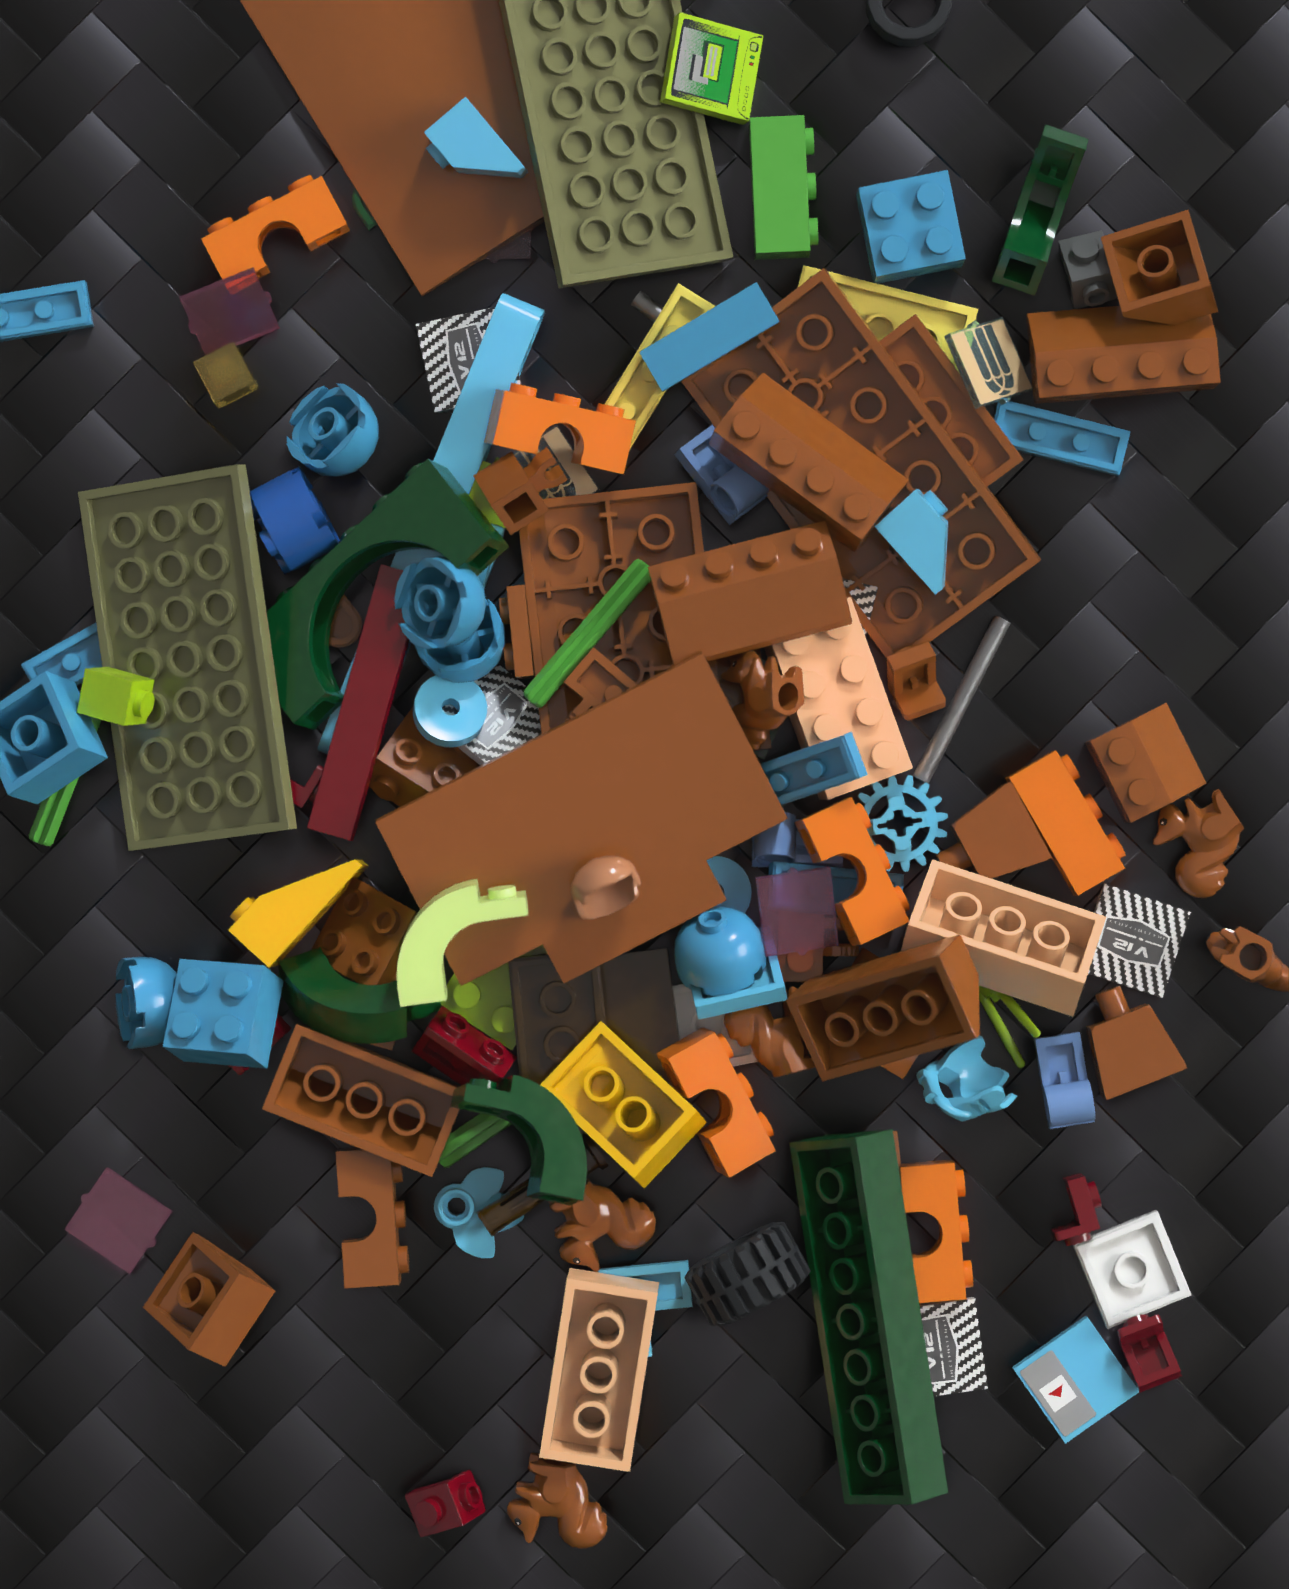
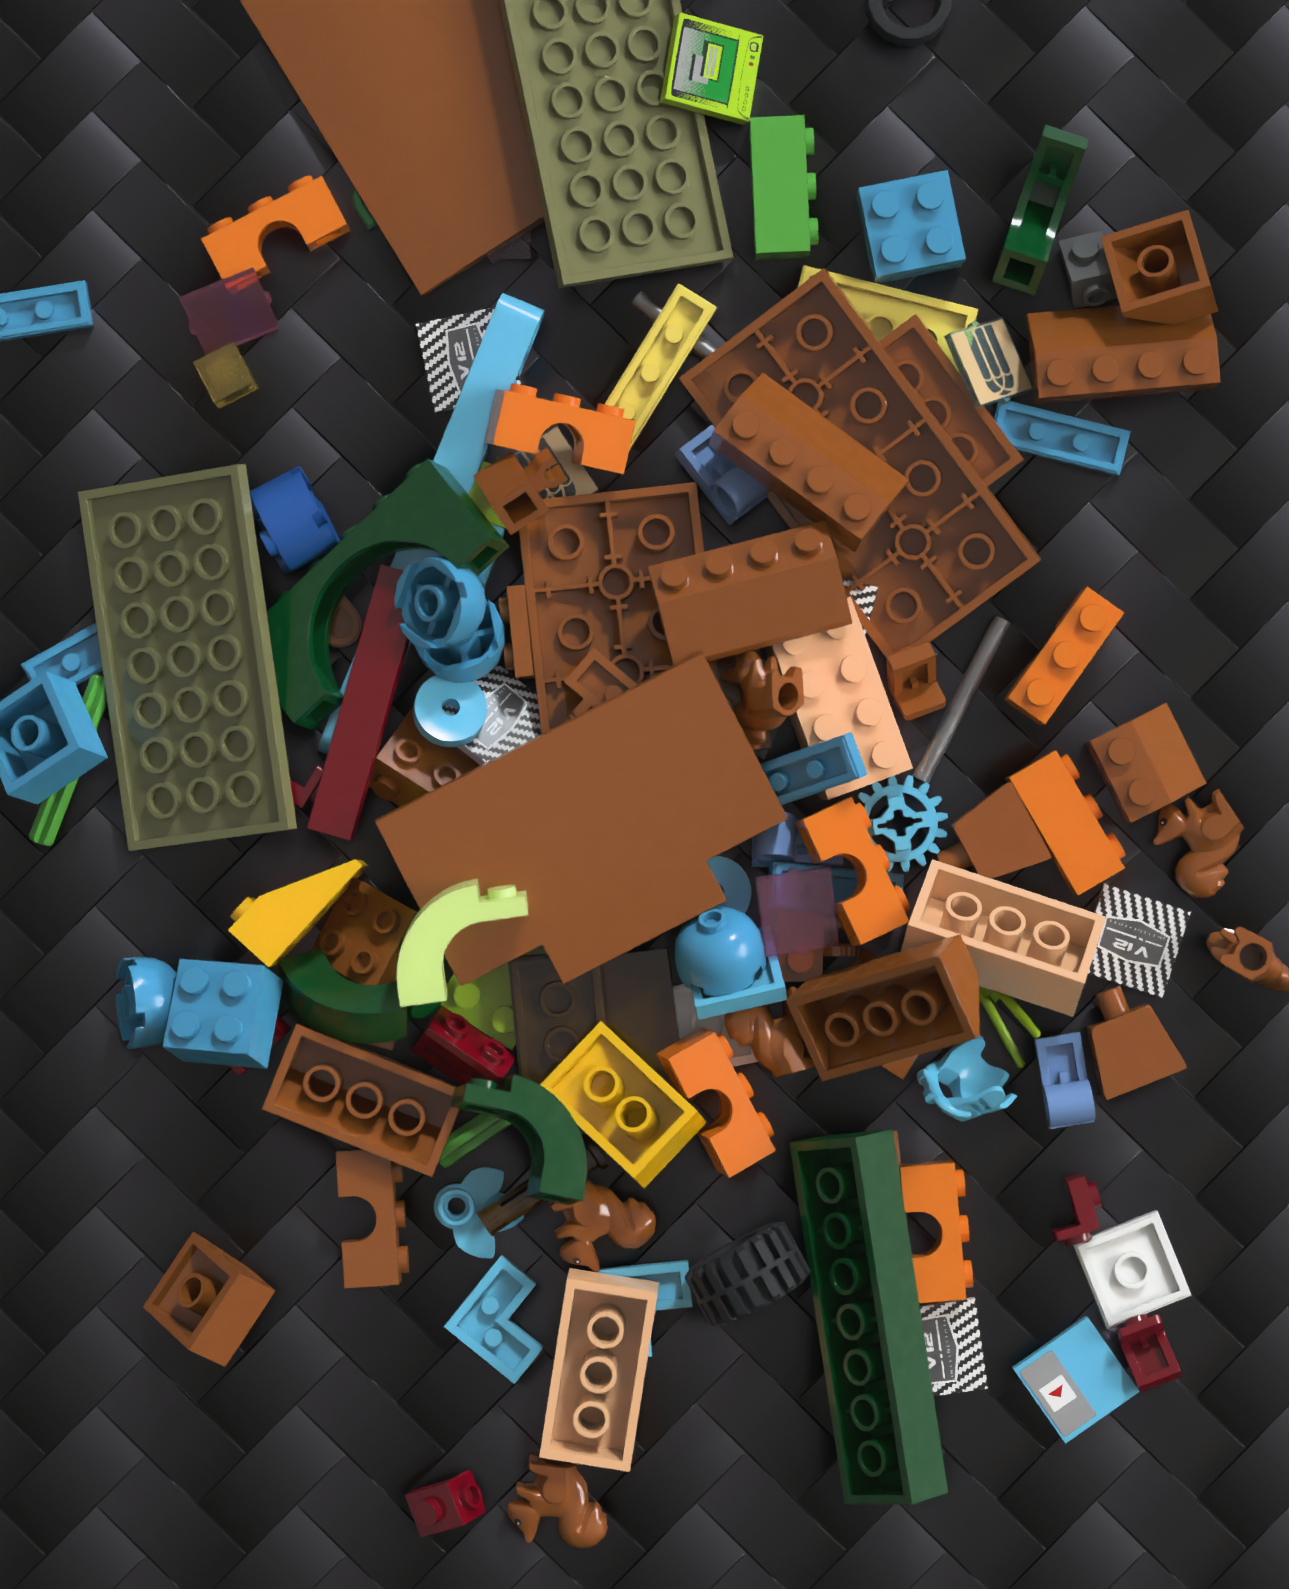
clear pink piece [65,1167,173,1274] -> none
lime brick [77,667,155,726] -> none
dark azure cylinder [287,383,379,476] -> none
medium azure slope [424,97,528,178] -> none
bright green axle [523,559,651,708] -> none
nougat hair [570,856,641,920] -> none
dark azure tile [639,282,780,392] -> none
medium azure slope [874,489,949,595] -> none
none -> medium azure plate [444,1254,543,1384]
none -> orange arch [1004,587,1124,726]

